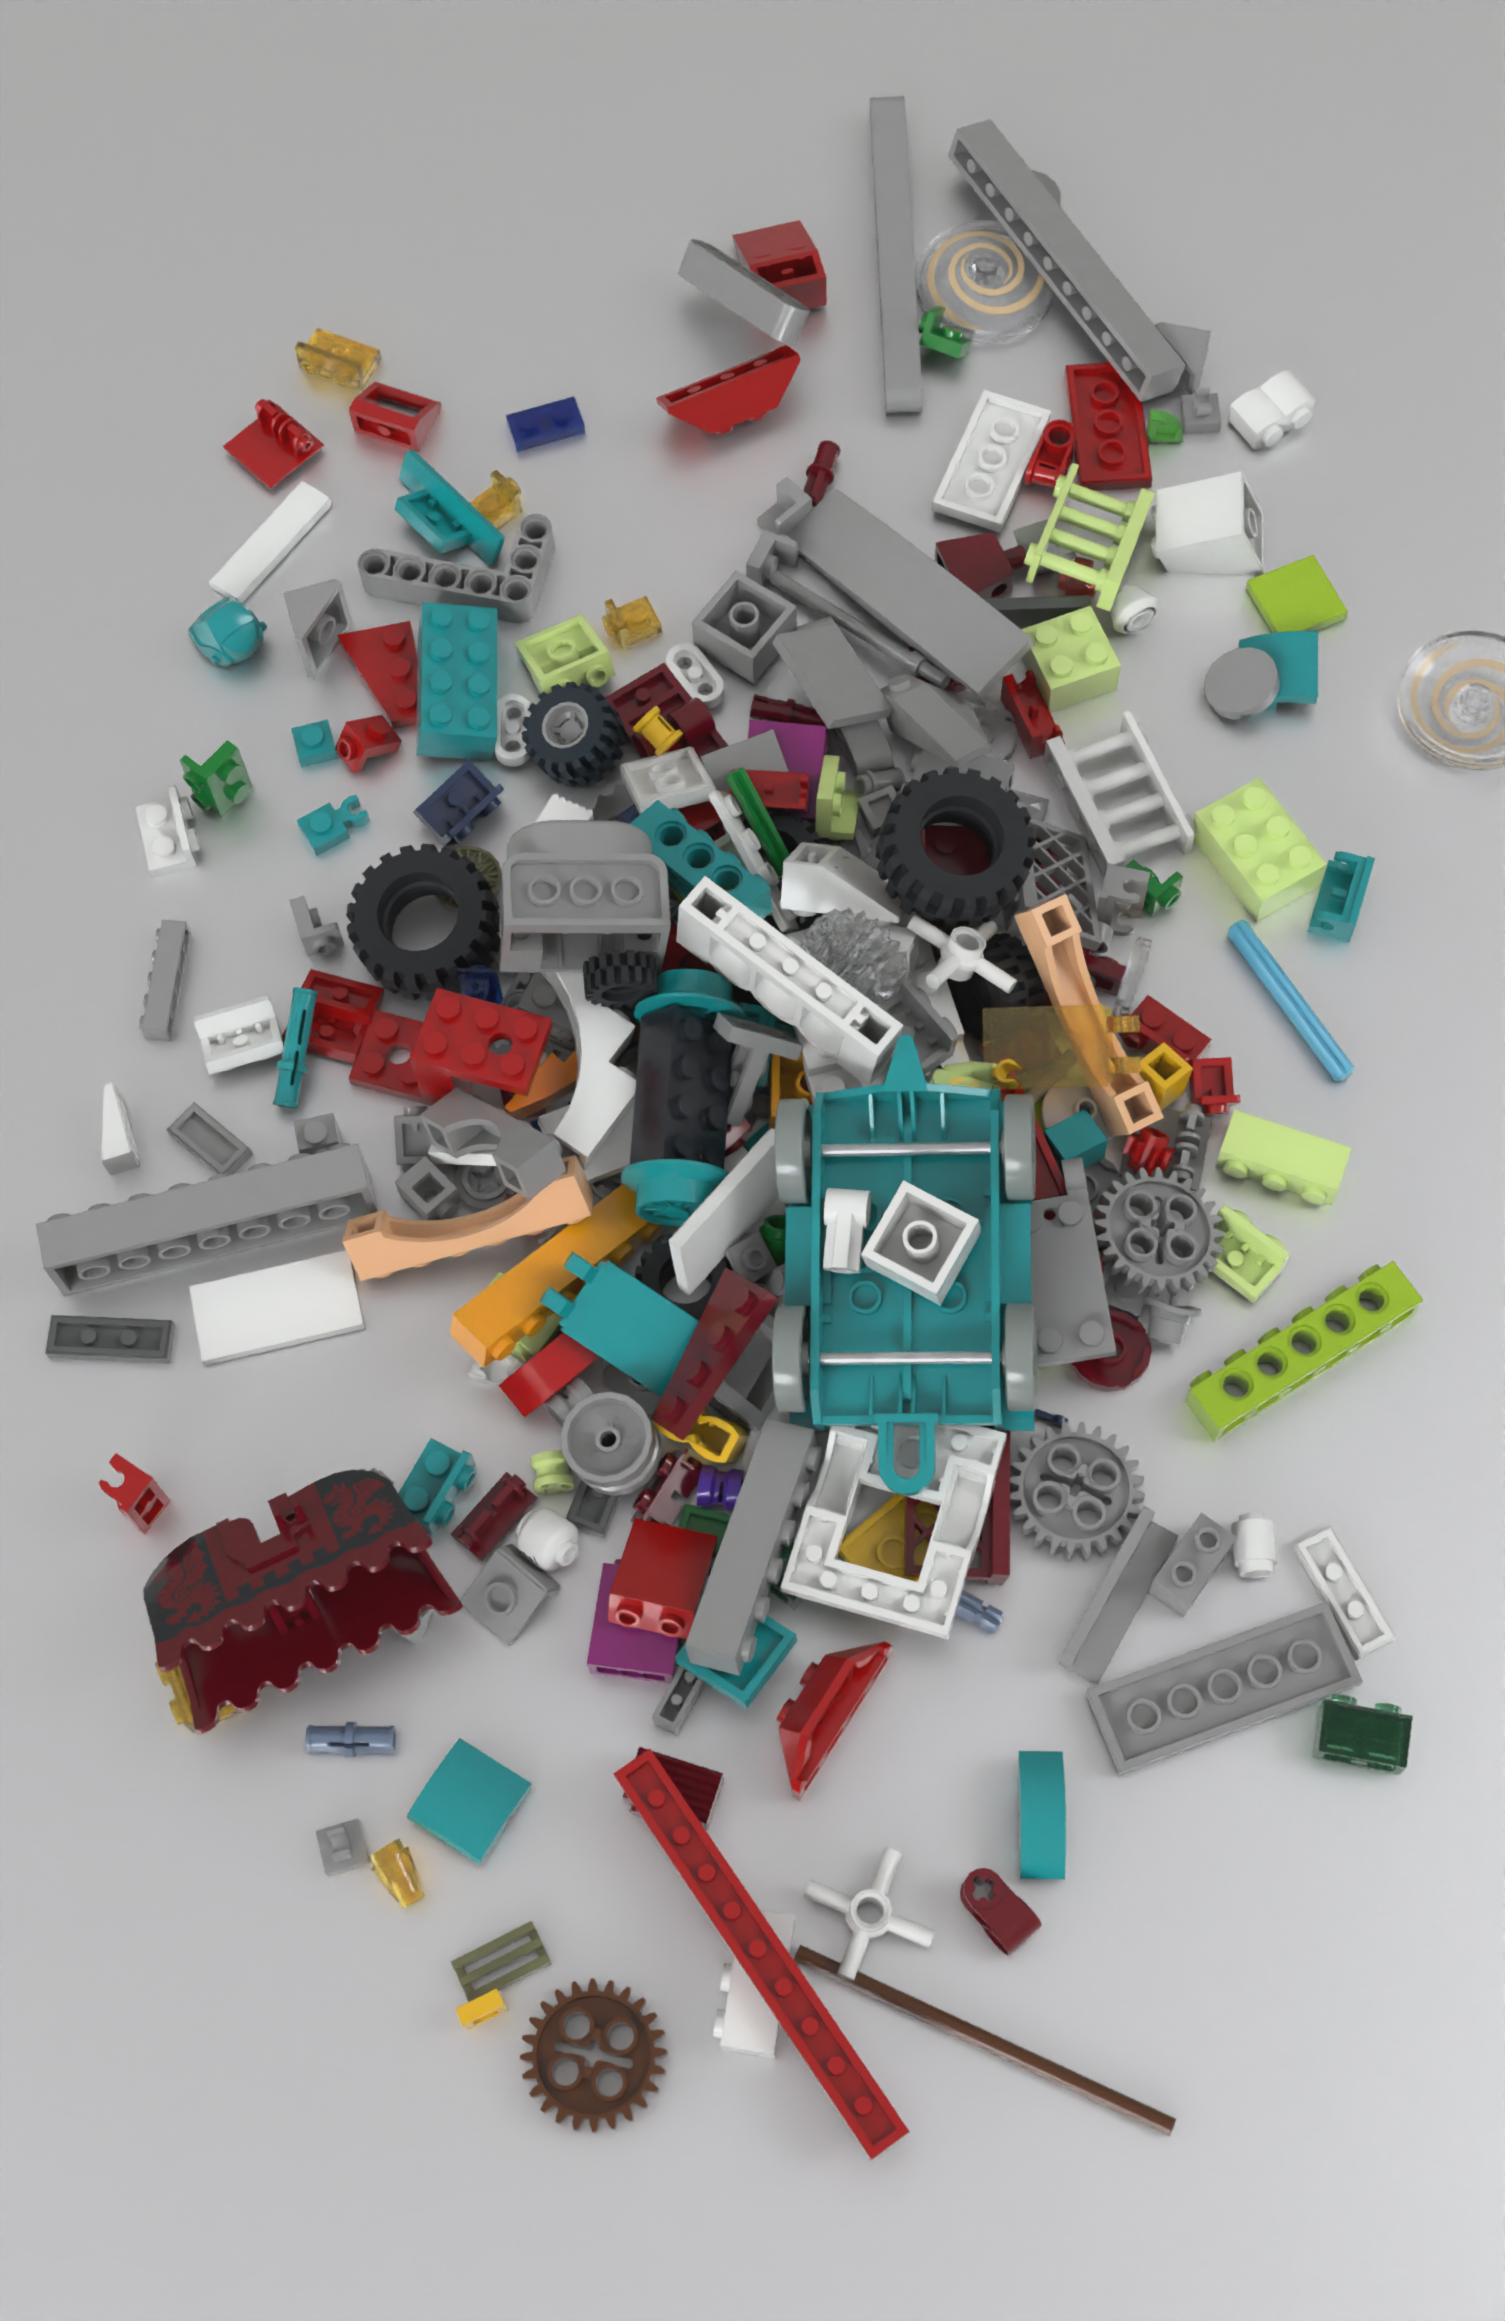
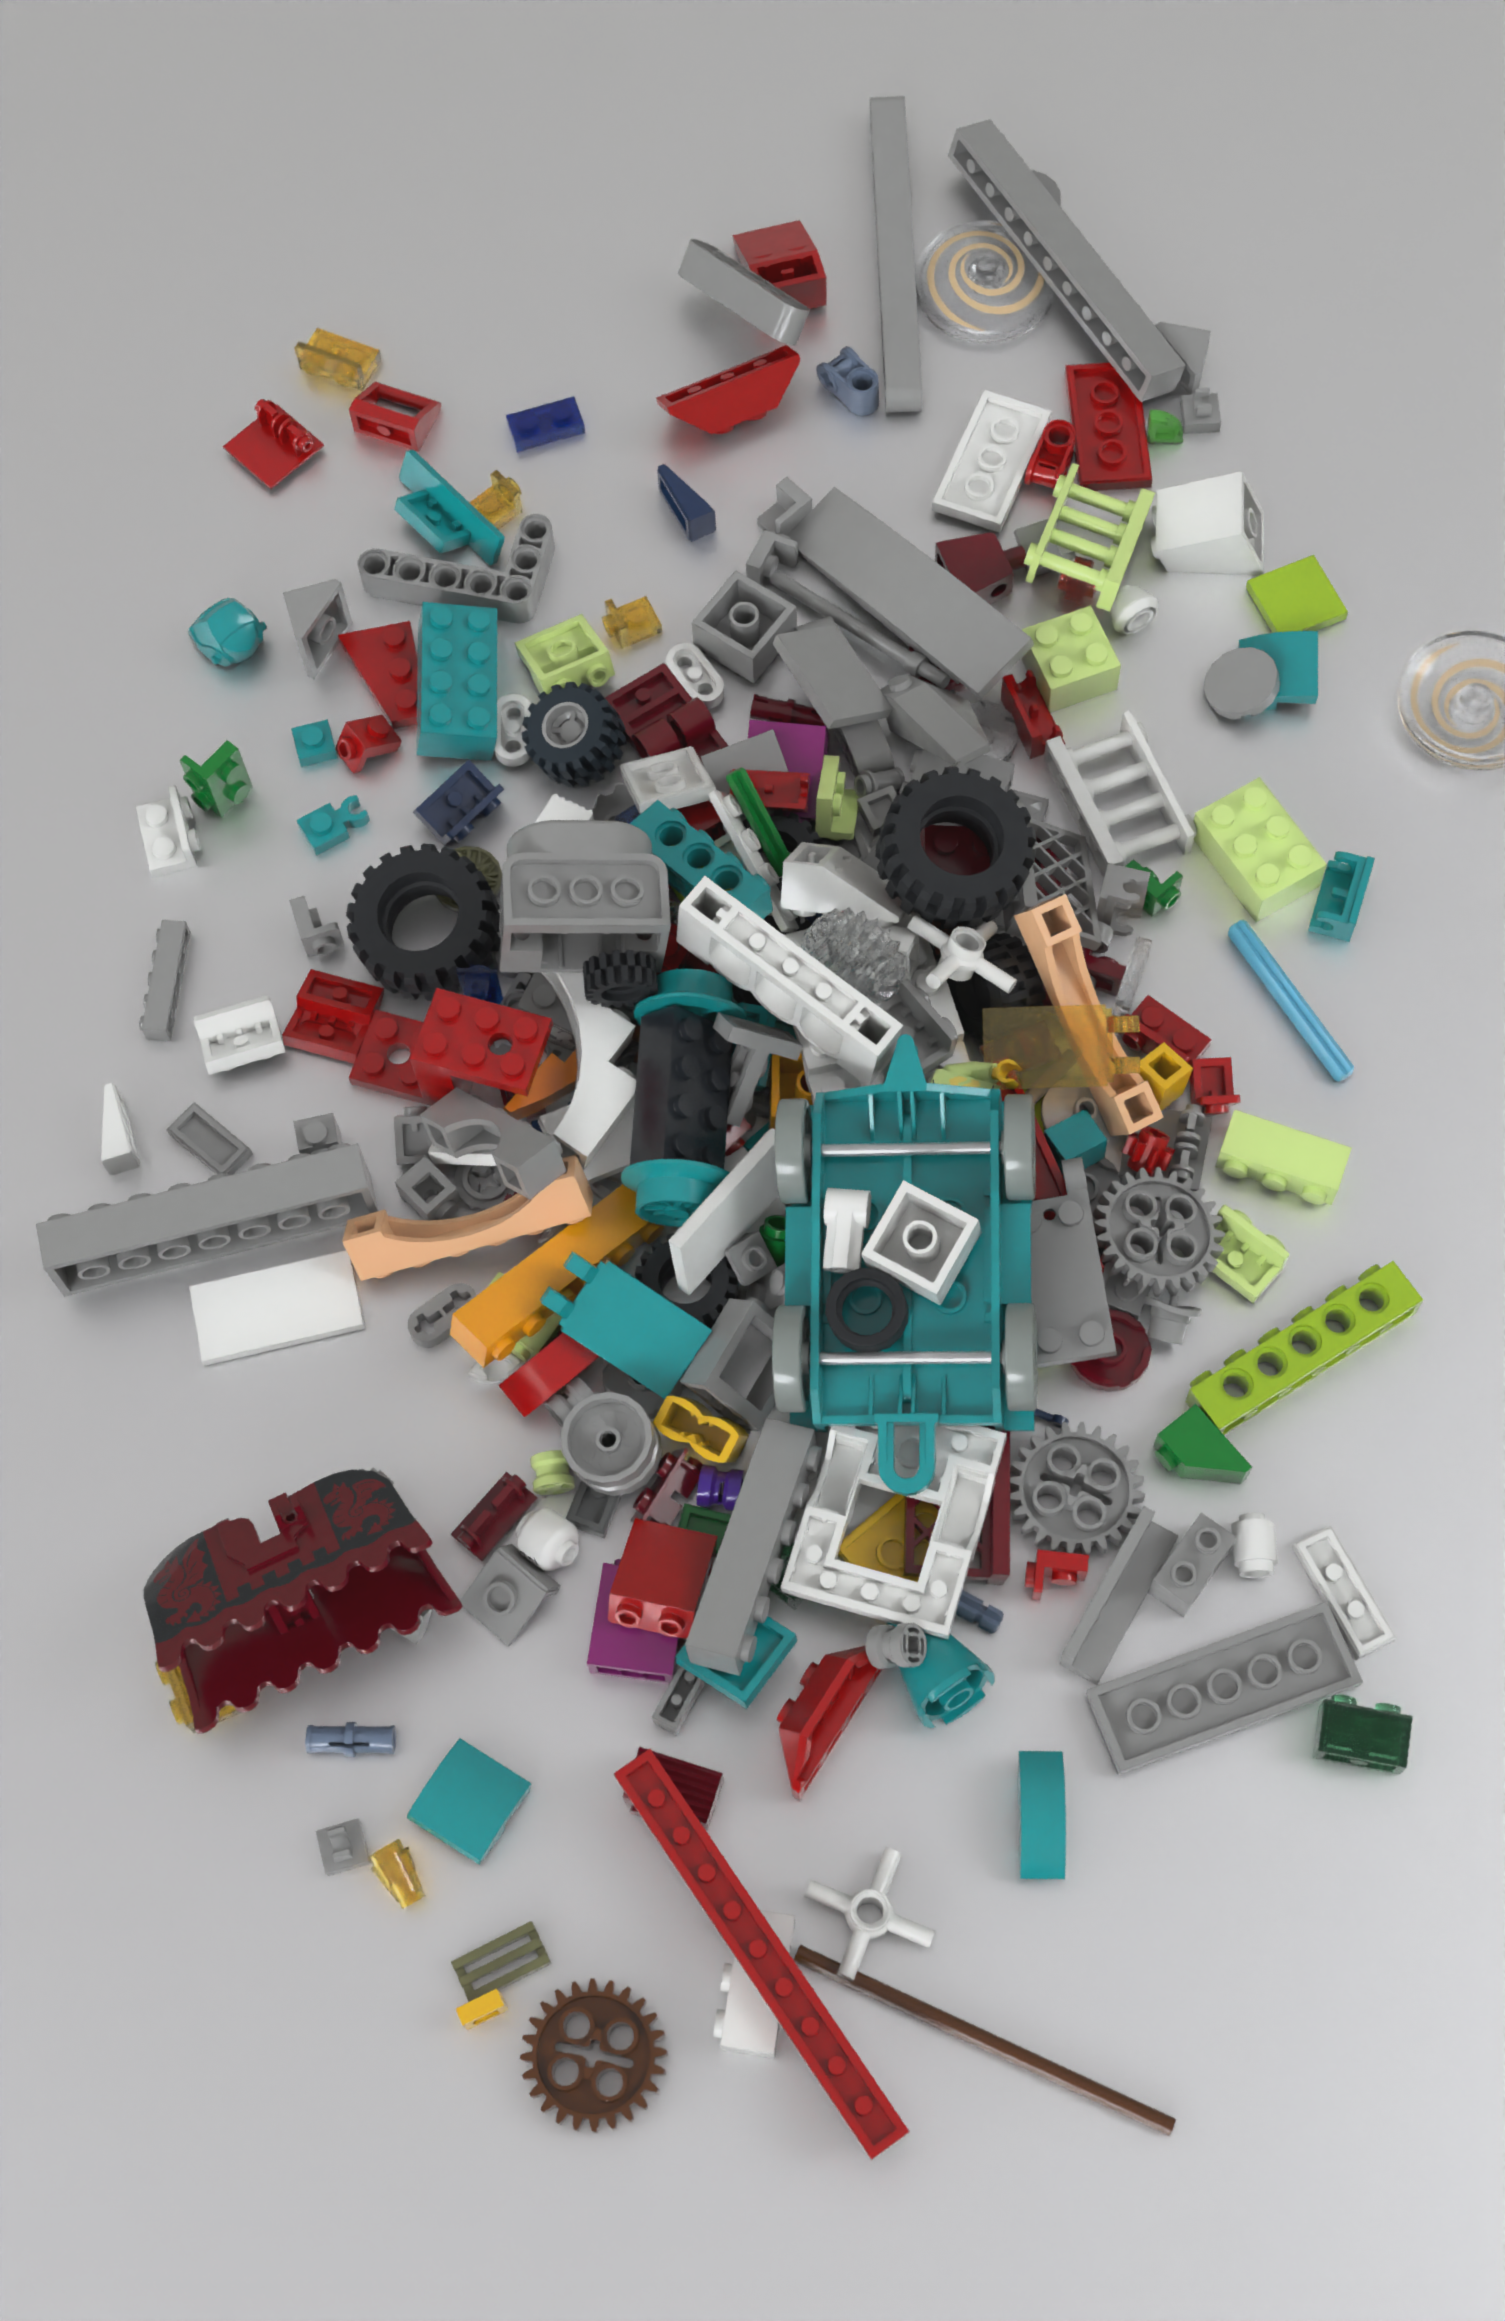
dark grey tile [45,1315,175,1364] -> none
red hinge [99,1453,171,1534] -> none
white tile [209,481,332,603] -> none
teal pin [273,987,318,1109] -> none
teal bracket [398,1438,477,1536] -> none
yellow bush [633,706,684,757] -> none
dark red wing [651,1268,778,1441] -> none
dark red axle [803,440,841,507] -> none
green bracket [919,305,972,359] -> none
dark red piece [959,1868,1042,1957] -> none
dark grey tile [984,595,1092,629] -> none
white brick [1228,370,1315,450] -> none
none -> light grey beam [408,1283,477,1348]
none -> dark blue slope [657,464,716,542]
none -> sand blue piece [816,346,879,416]
none -> black tyre [826,1268,909,1352]
none -> light grey wheel [865,1623,927,1669]
none -> teal cone [886,1622,995,1728]
none -> red bracket [1024,1549,1089,1601]
none -> green slope [1153,1404,1252,1484]

